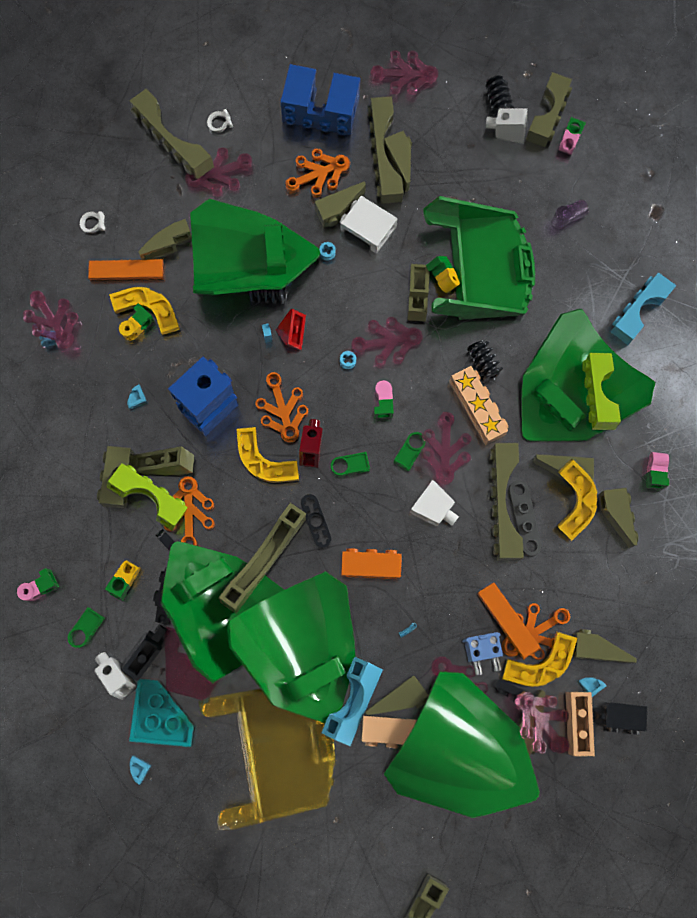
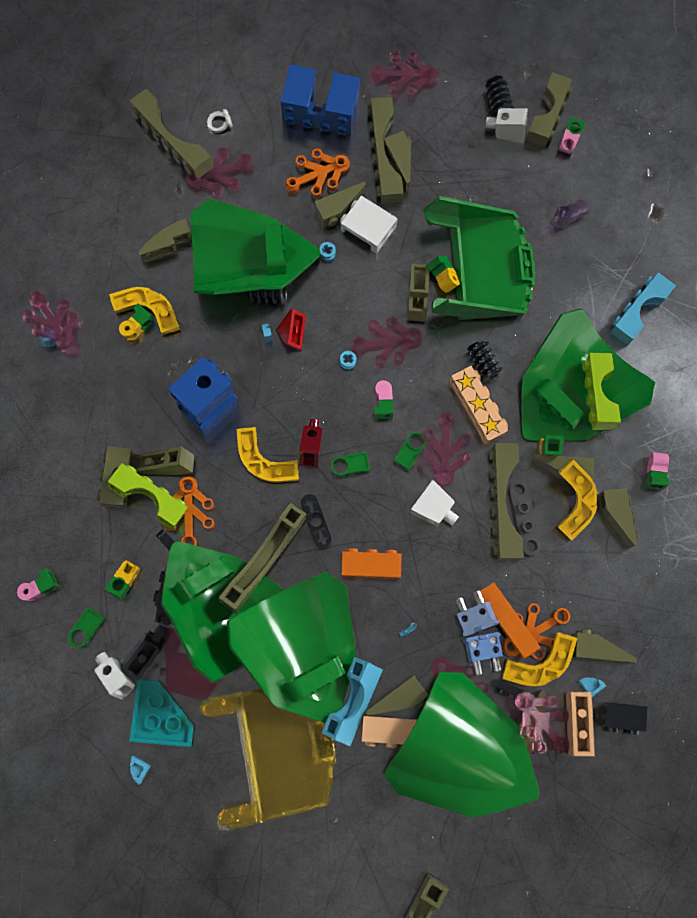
white piece [80,211,105,234] -> none
orange tile [88,259,164,281] -> none
medium azure tile [127,384,147,410] -> none
orange plant [255,372,308,443] -> none
none -> medium blue piece [456,590,499,636]
none -> green leg [539,435,563,456]

